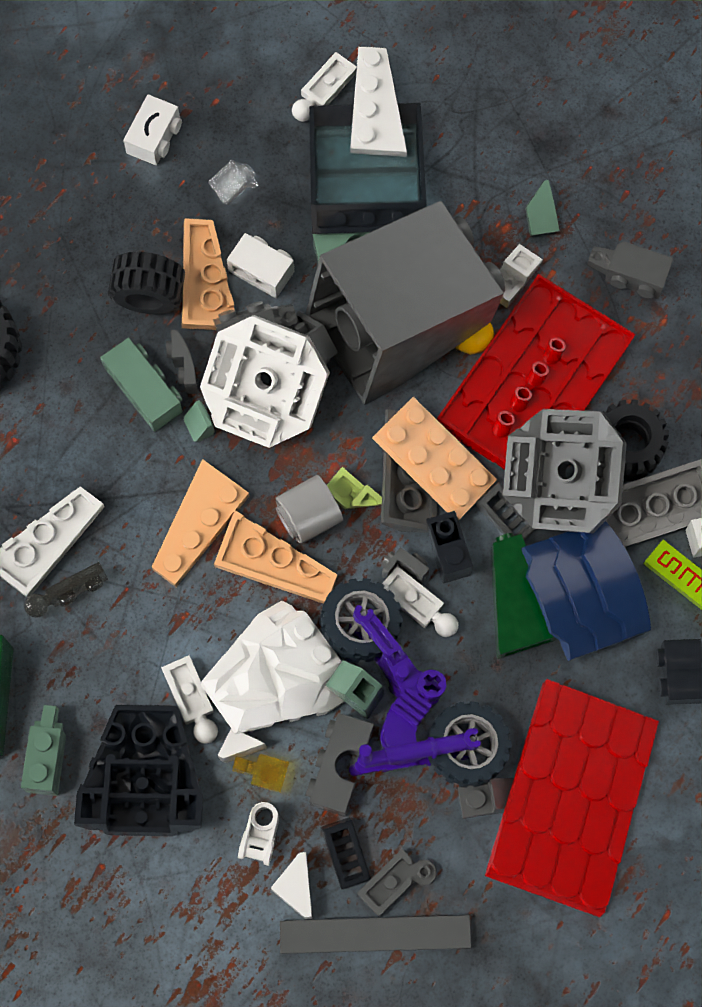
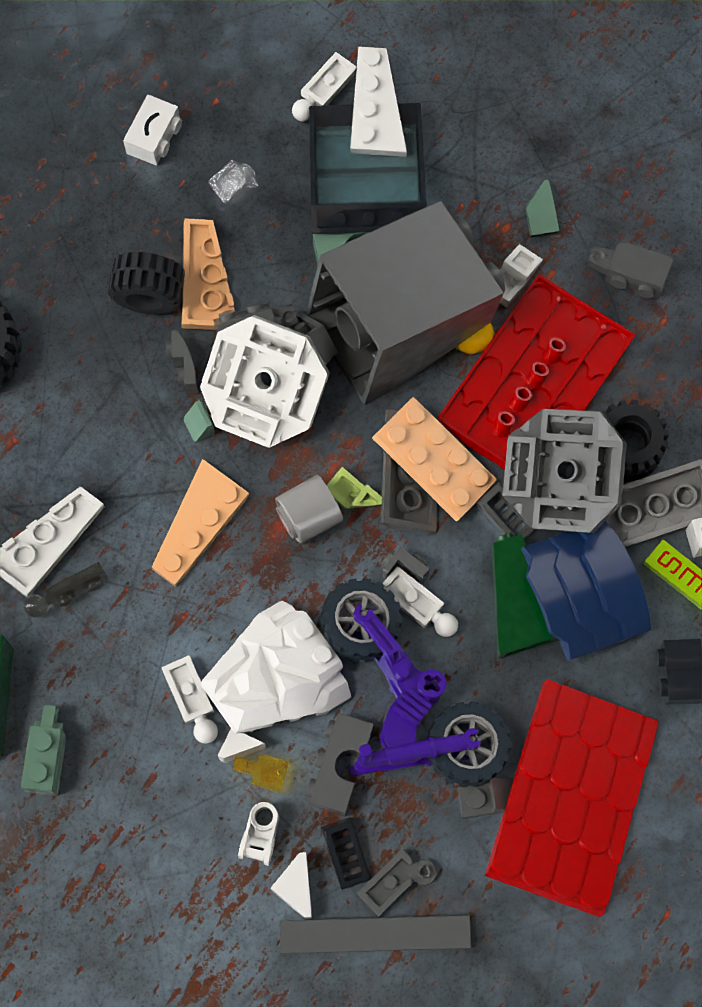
black wedge [74,705,203,836] -> none
sand green brick [100,337,183,432] -> none
light nougat wing [214,510,337,604] -> none
white brick [227,233,295,299] -> none
sand green slope [325,660,385,719] -> none
black slope [426,511,473,584] -> none

